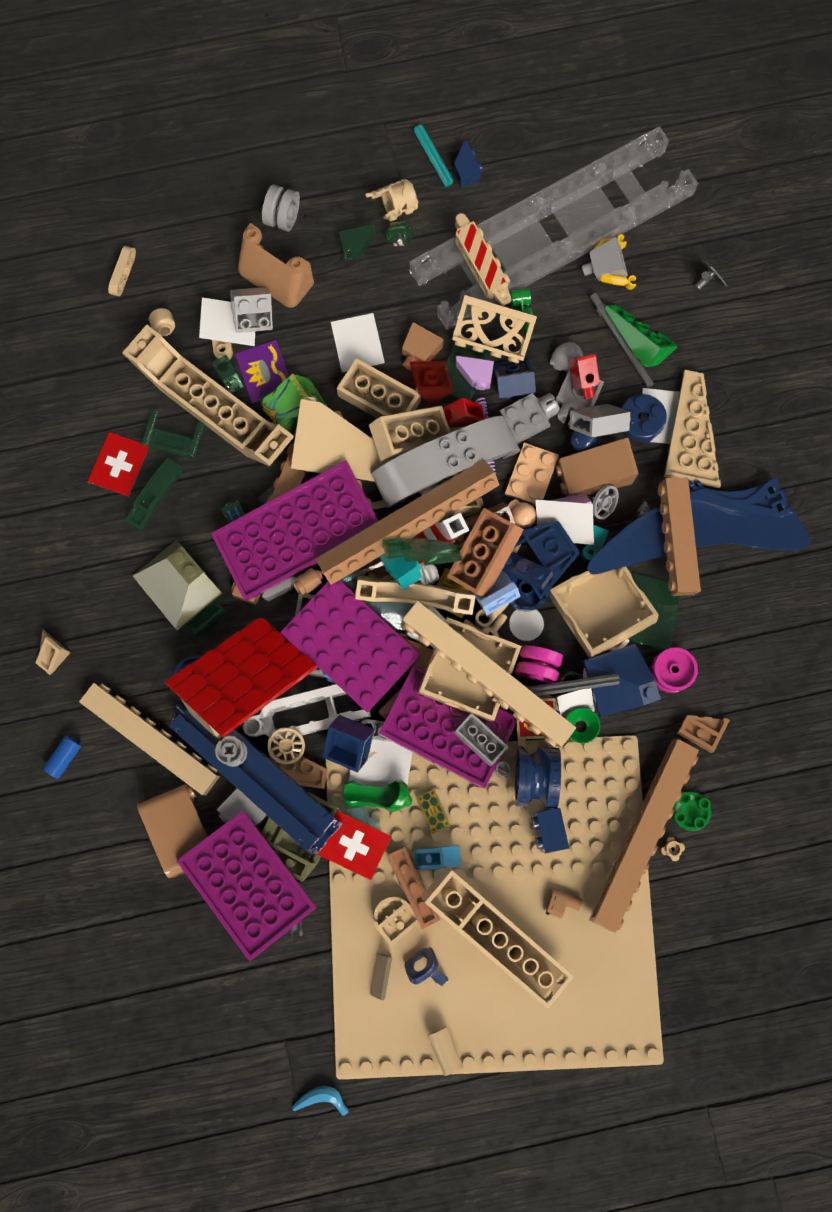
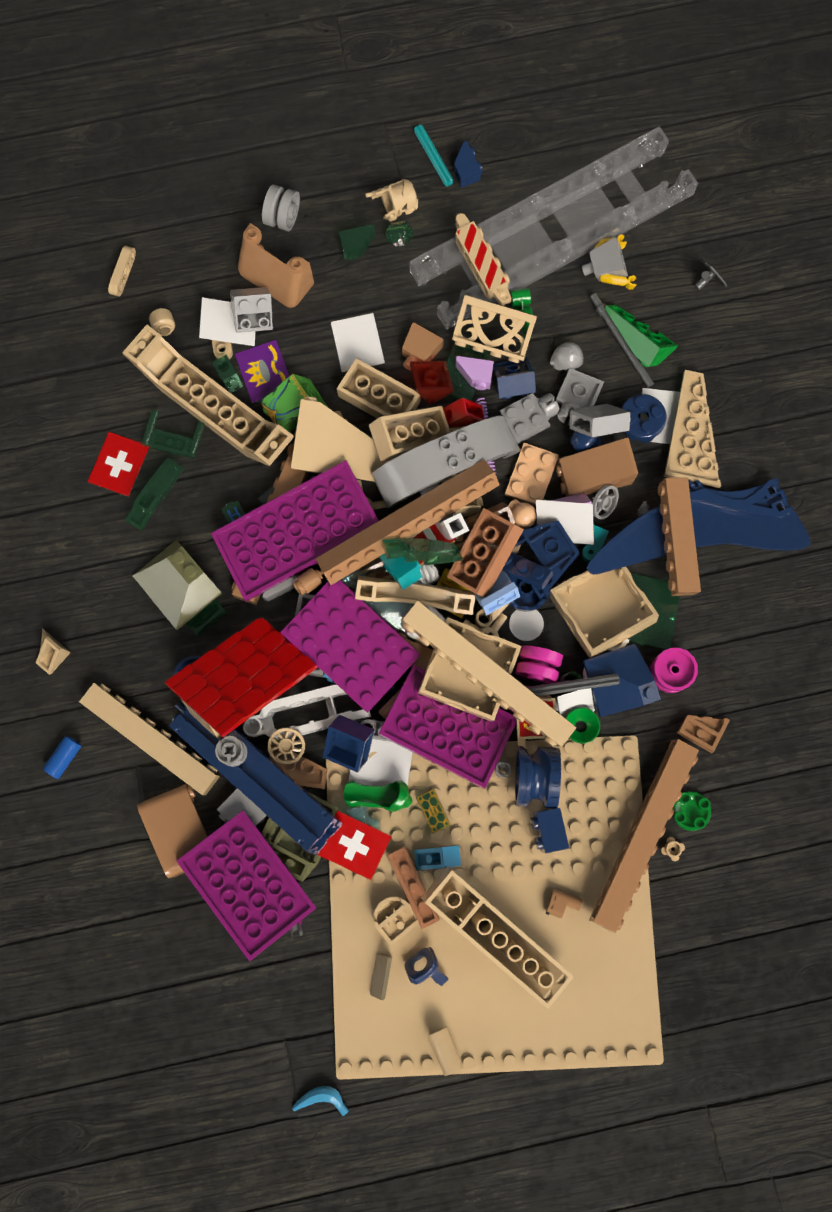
light grey piece [454,713,508,766] -> none
torso [568,354,600,399] -> none

